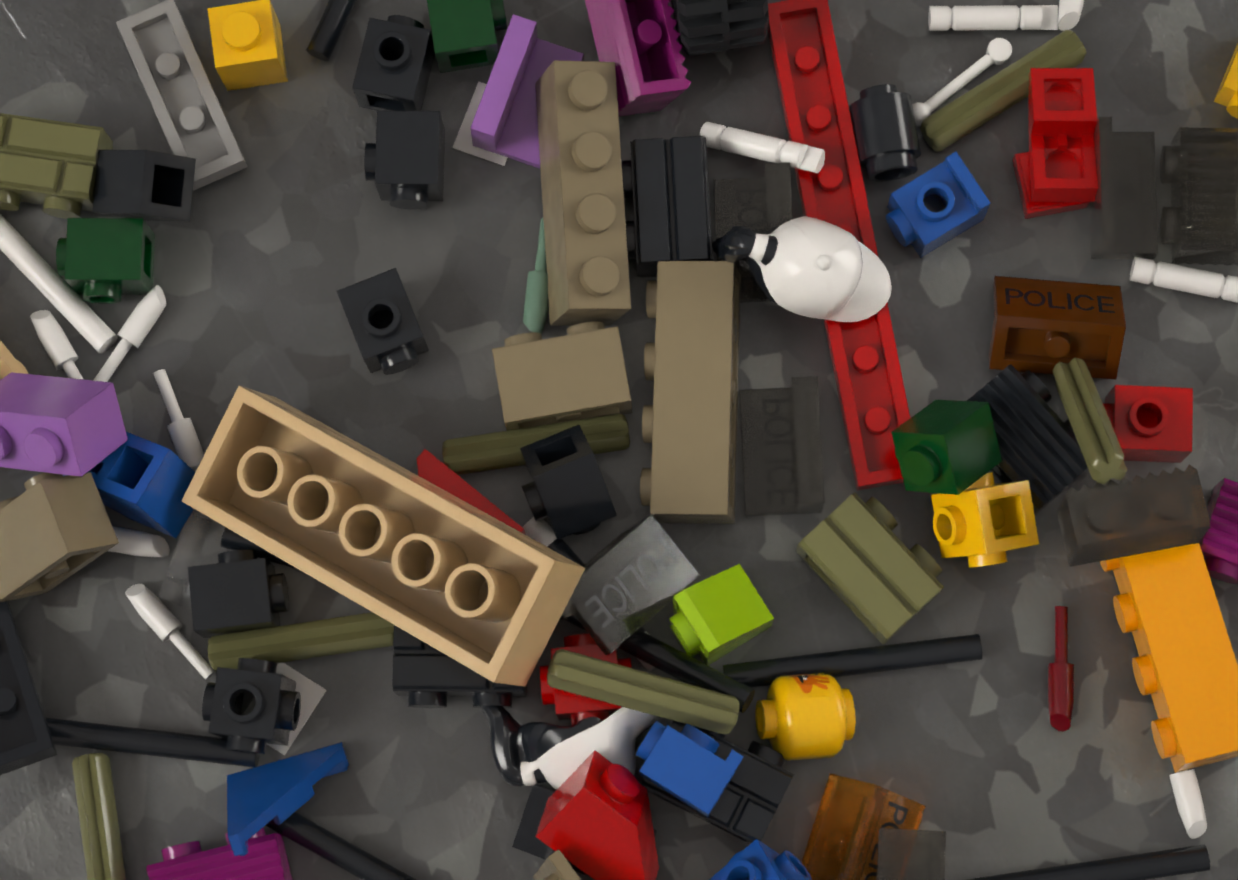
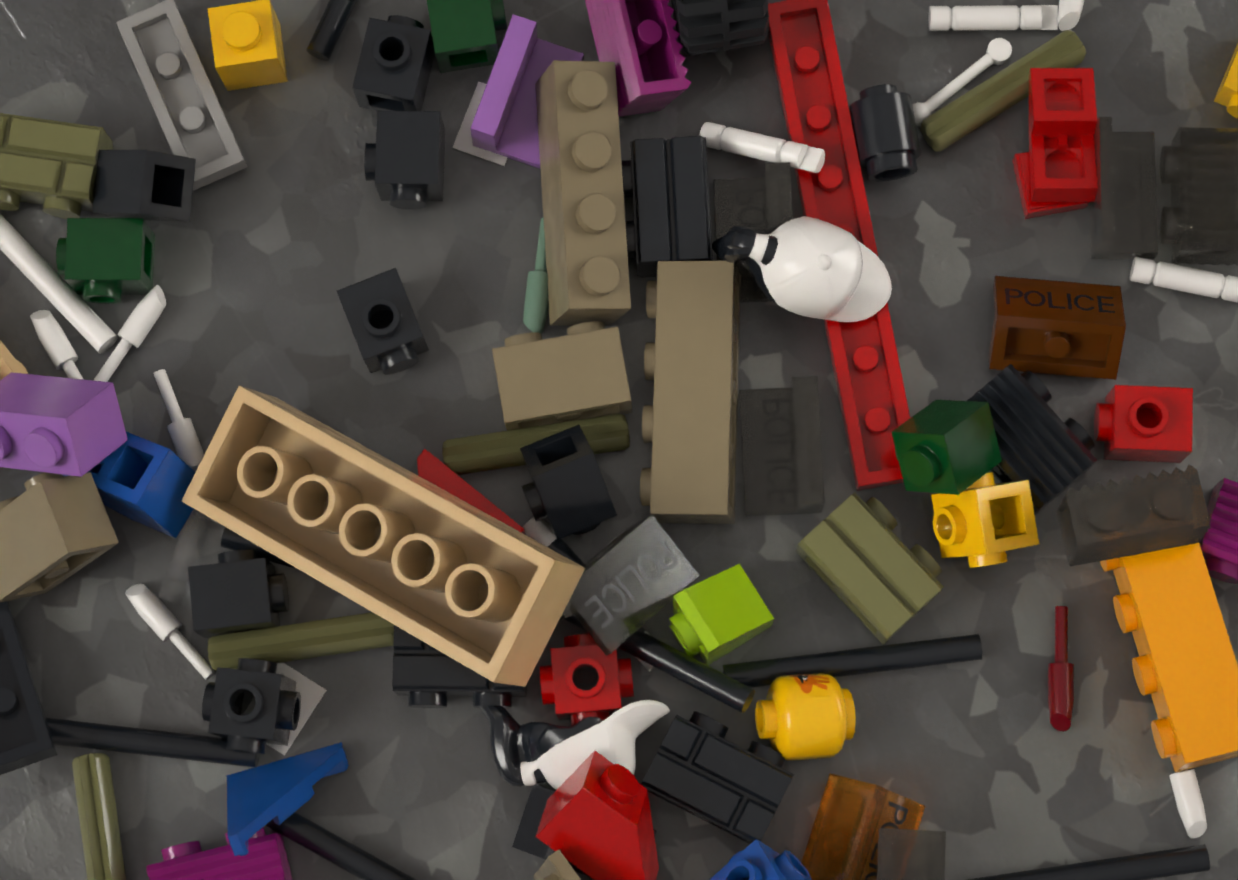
white piece [108,526,170,557] -> none
olive axle [547,649,739,735] -> none
blue brick [635,721,744,818] -> none
blue brick [885,152,991,258] -> none
olive axle [1052,357,1127,484] -> none

